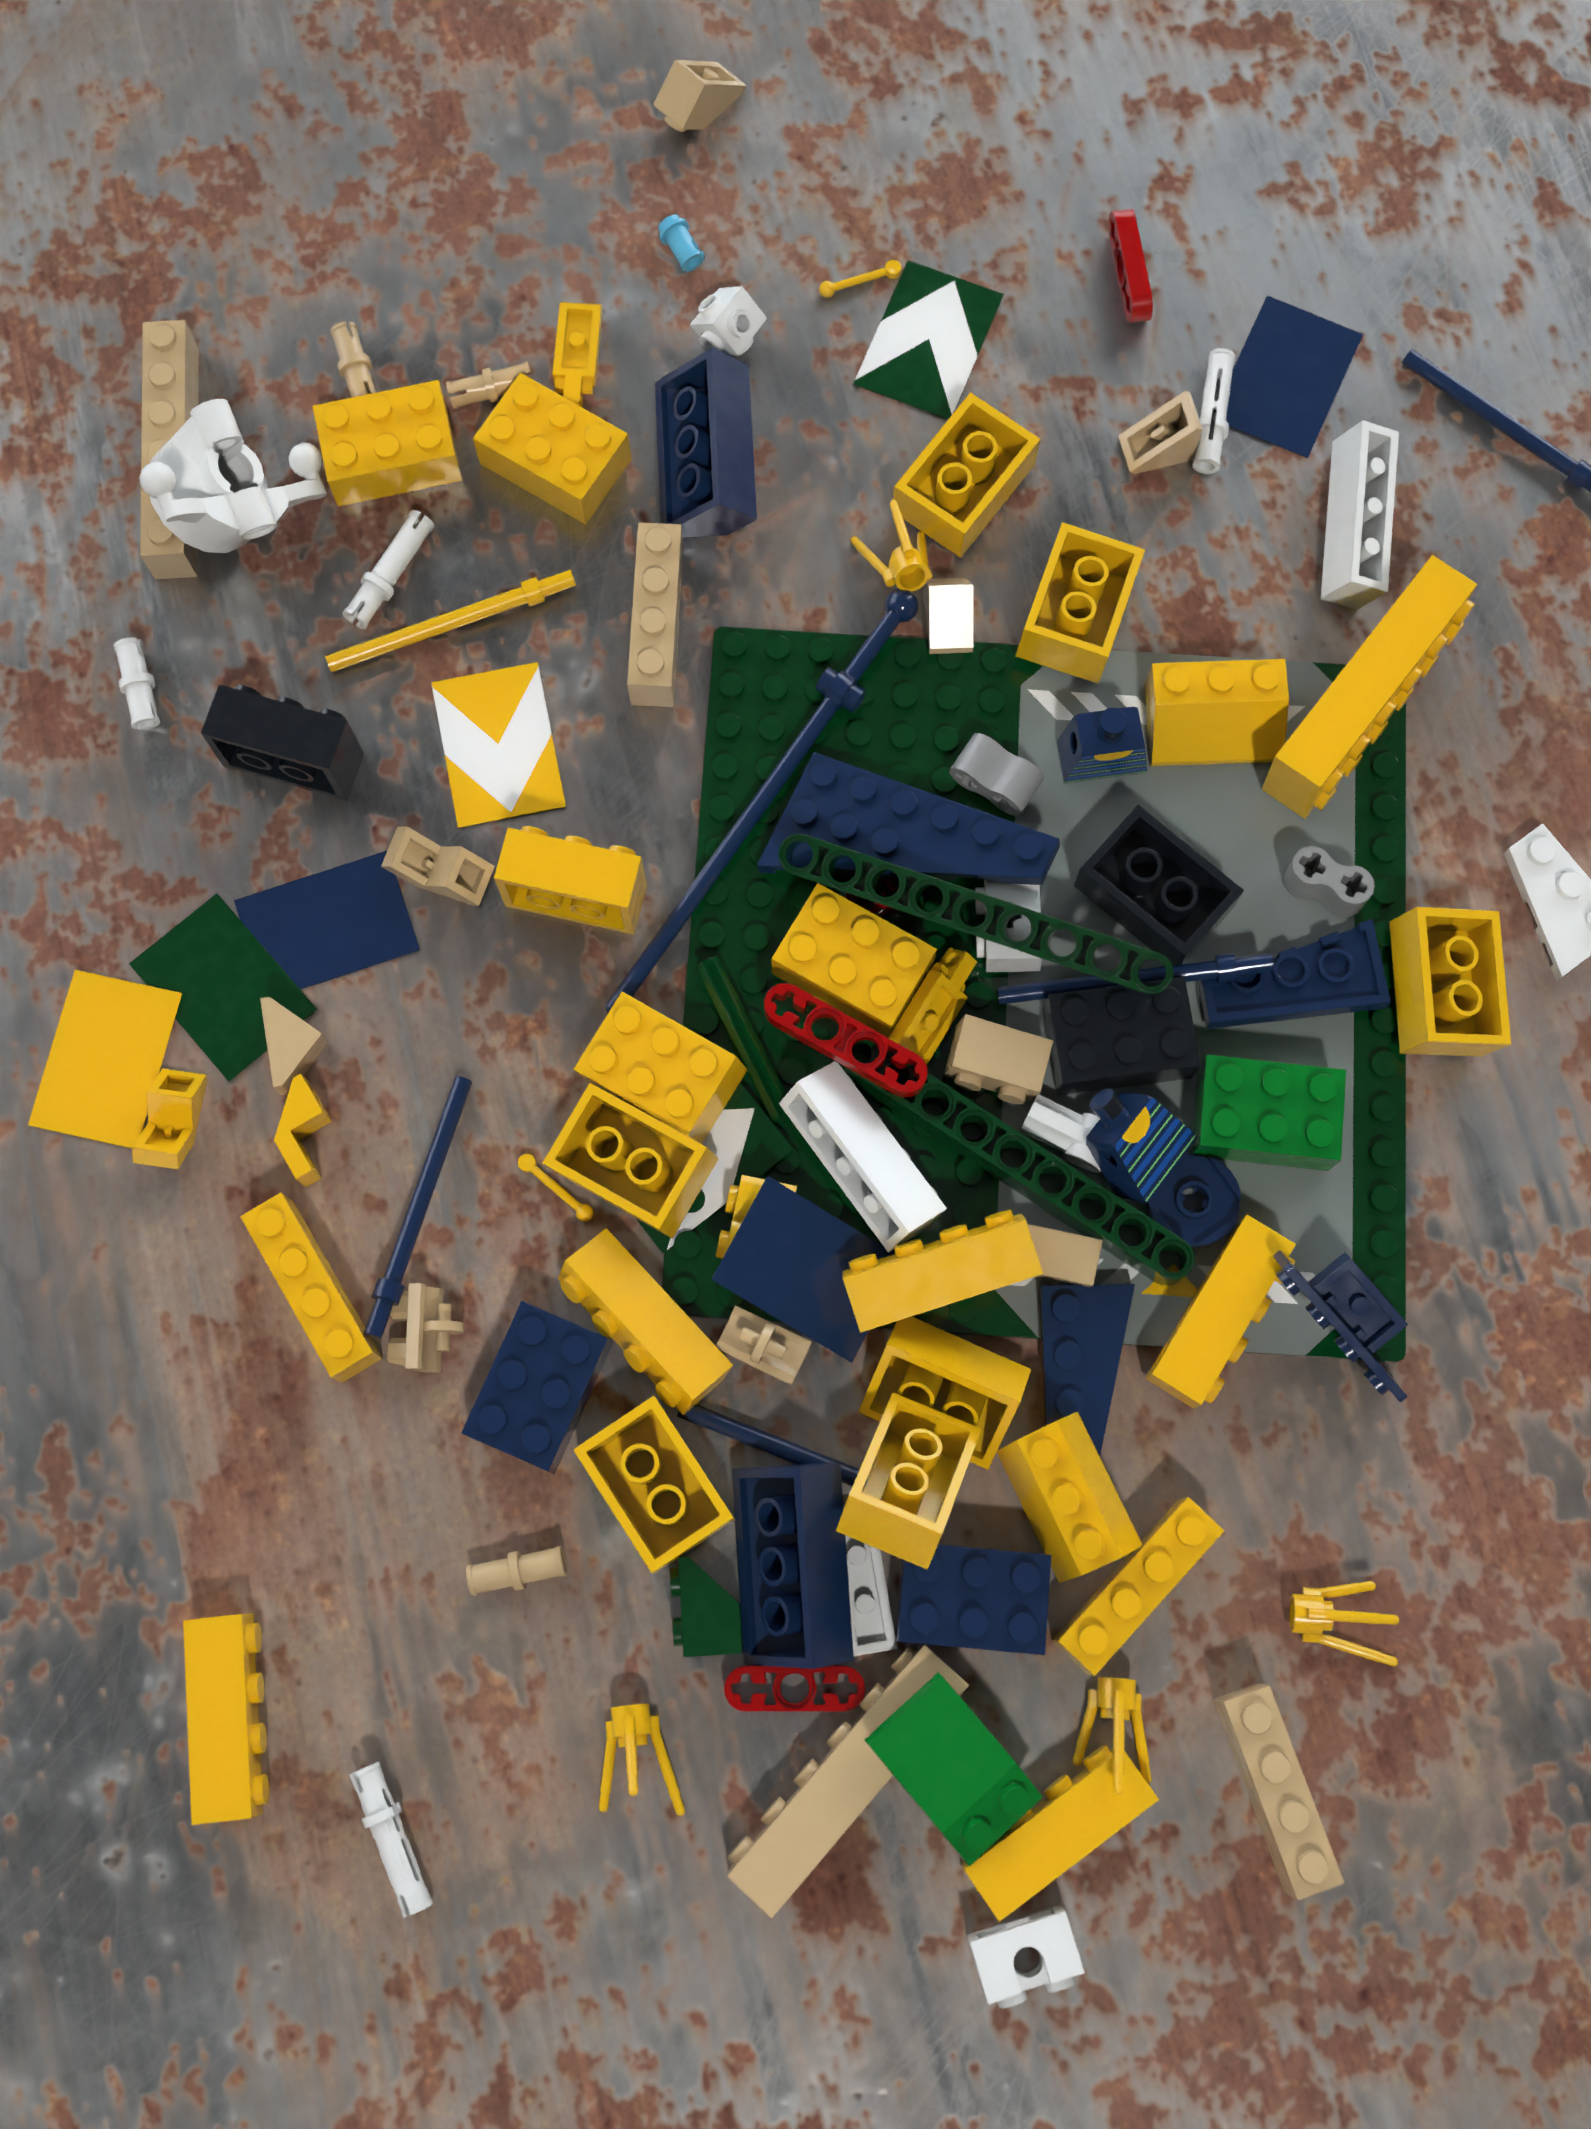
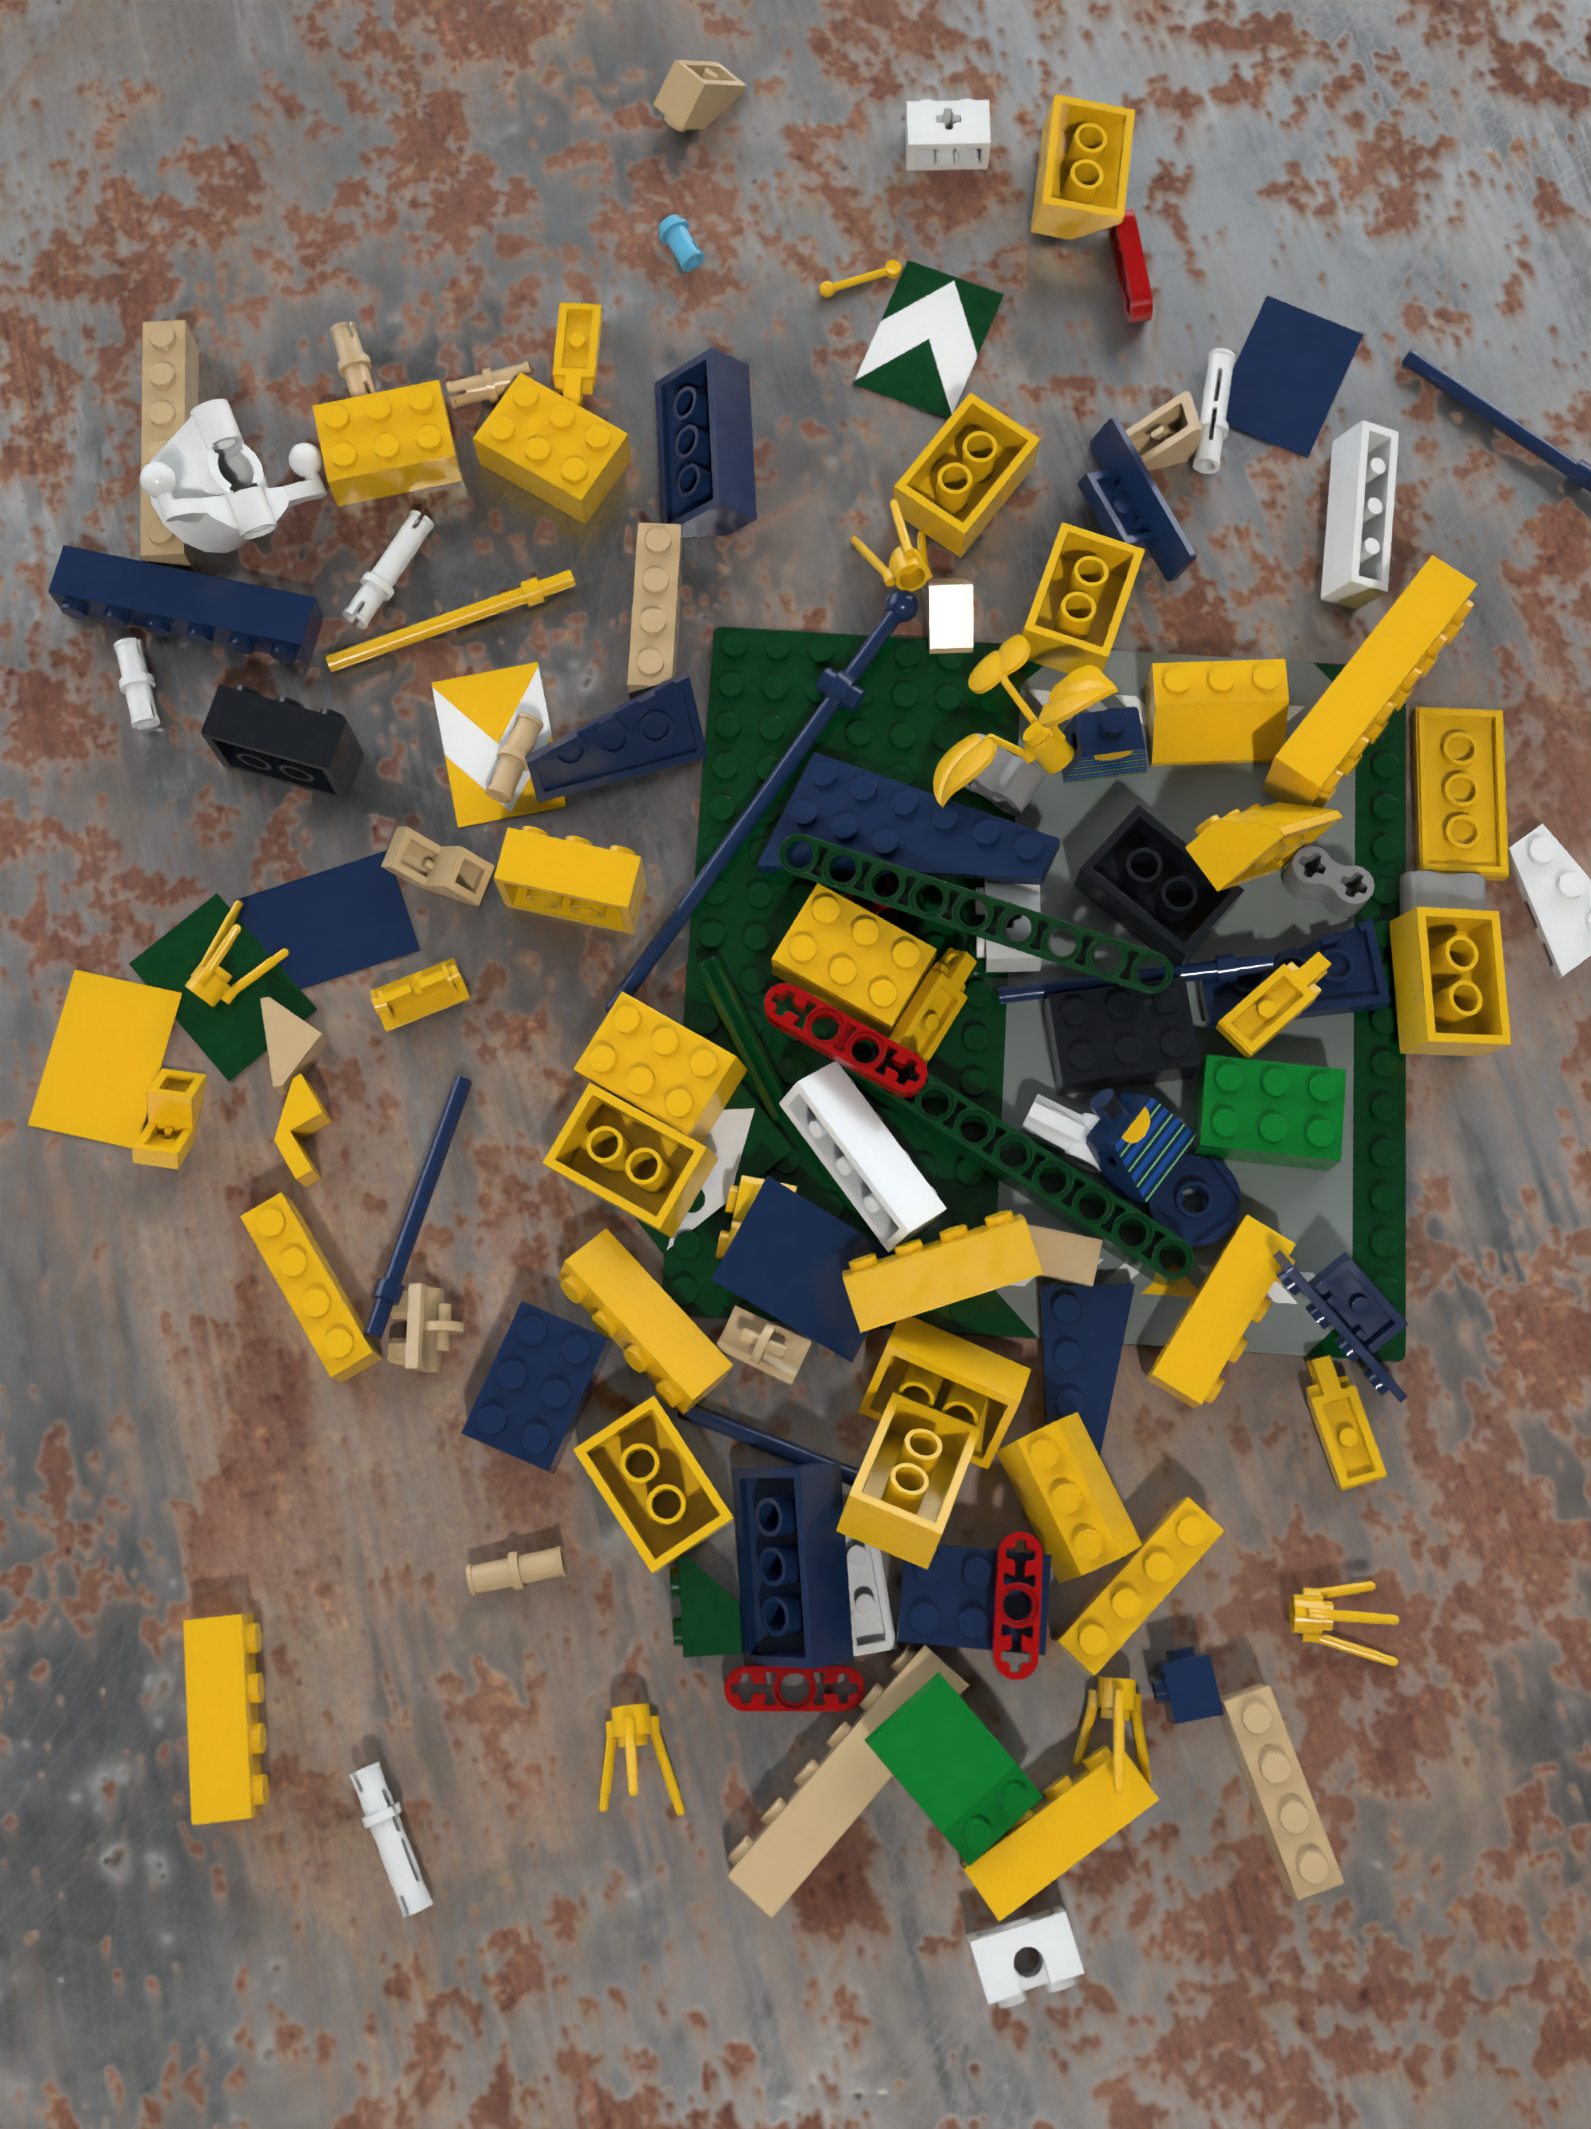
yellow hinge [518,1153,594,1222] -> none
white brick [690,286,767,356] -> none
tan brick [943,1014,1053,1104] -> none
none -> dark blue brick [48,545,324,663]
none -> yellow plant [184,900,289,1008]
none -> yellow hinge [370,958,471,1032]
none -> tan pin [485,713,544,804]
none -> dark blue wing [525,670,708,803]
none -> white brick [905,99,991,171]
none -> yellow plant [933,634,1119,808]
none -> red beam [991,1532,1043,1680]
none -> yellow slope [1030,94,1135,240]
none -> dark blue bracket [1077,418,1196,582]
none -> dark blue brick [1150,1646,1224,1724]
none -> yellow slope [1185,802,1343,892]
none -> yellow hinge [1216,951,1332,1059]
none -> yellow hinge [1305,1355,1387,1491]
none -> light grey axle [1399,871,1486,916]
none -> yellow tile [1411,707,1509,881]

